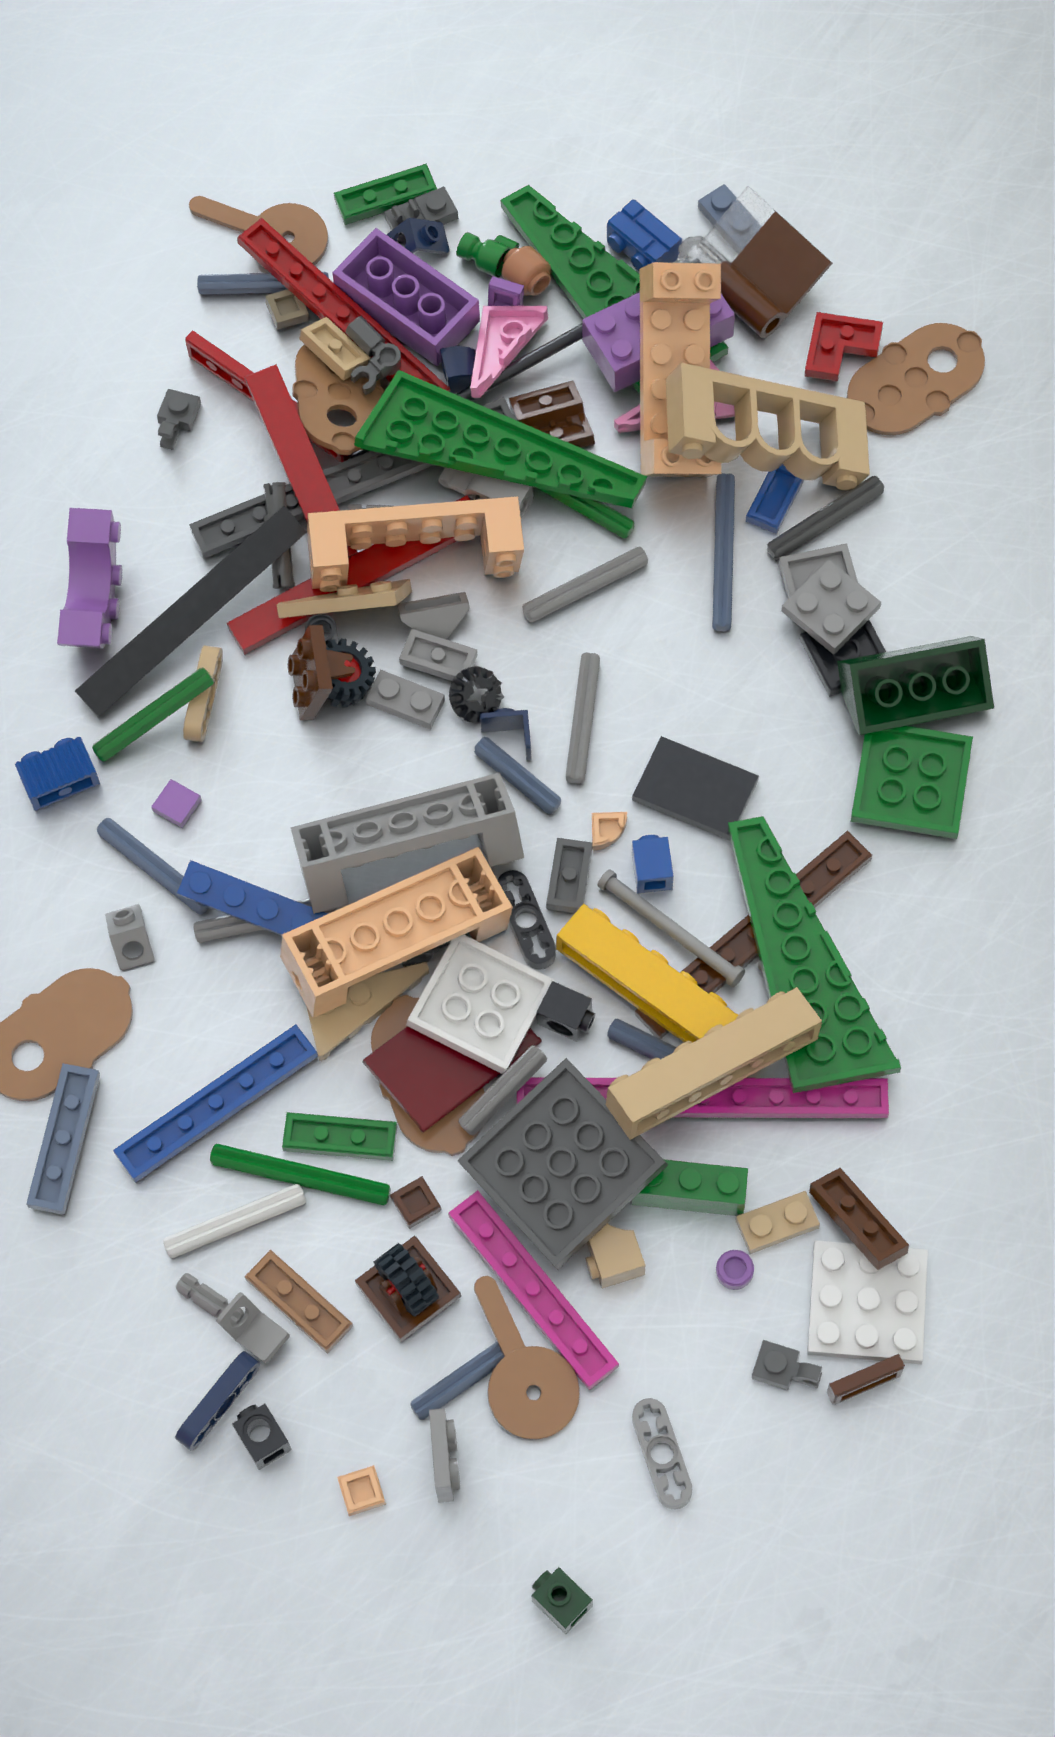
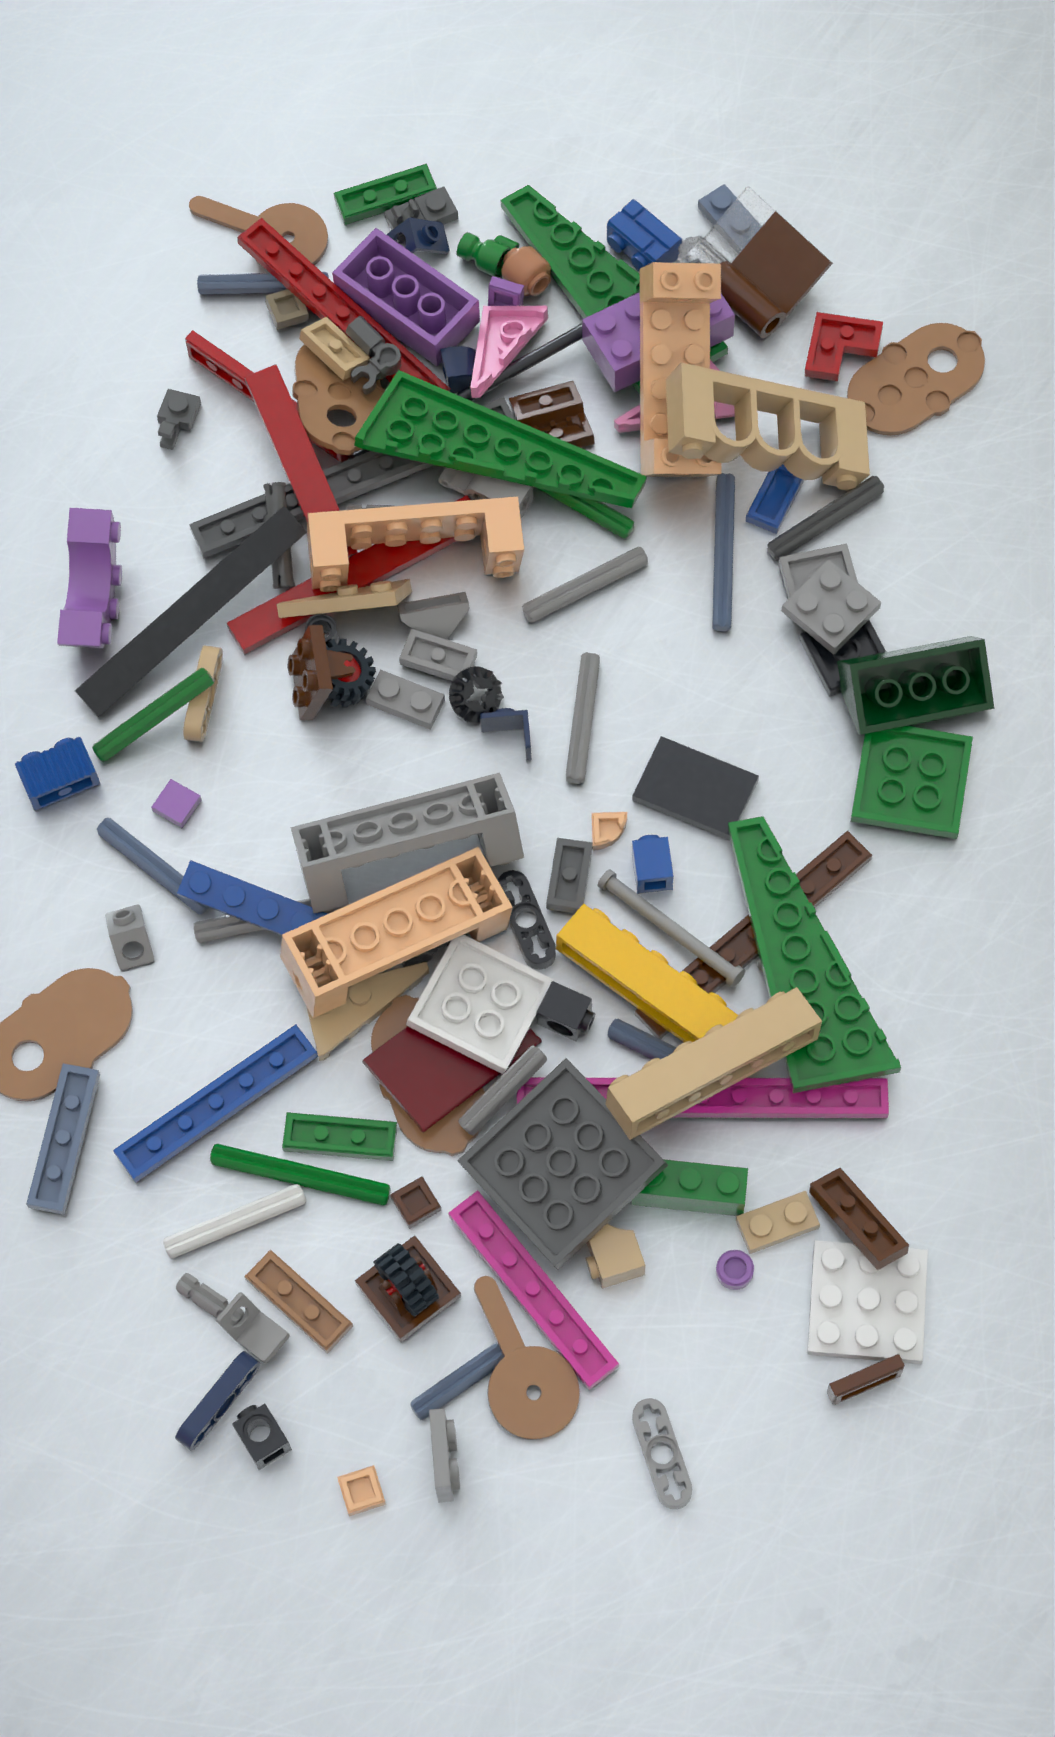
sand blue axle [474,737,561,814] -> none
dark green brick [531,1567,593,1635] -> none
dark grey plate [752,1340,822,1390] -> none

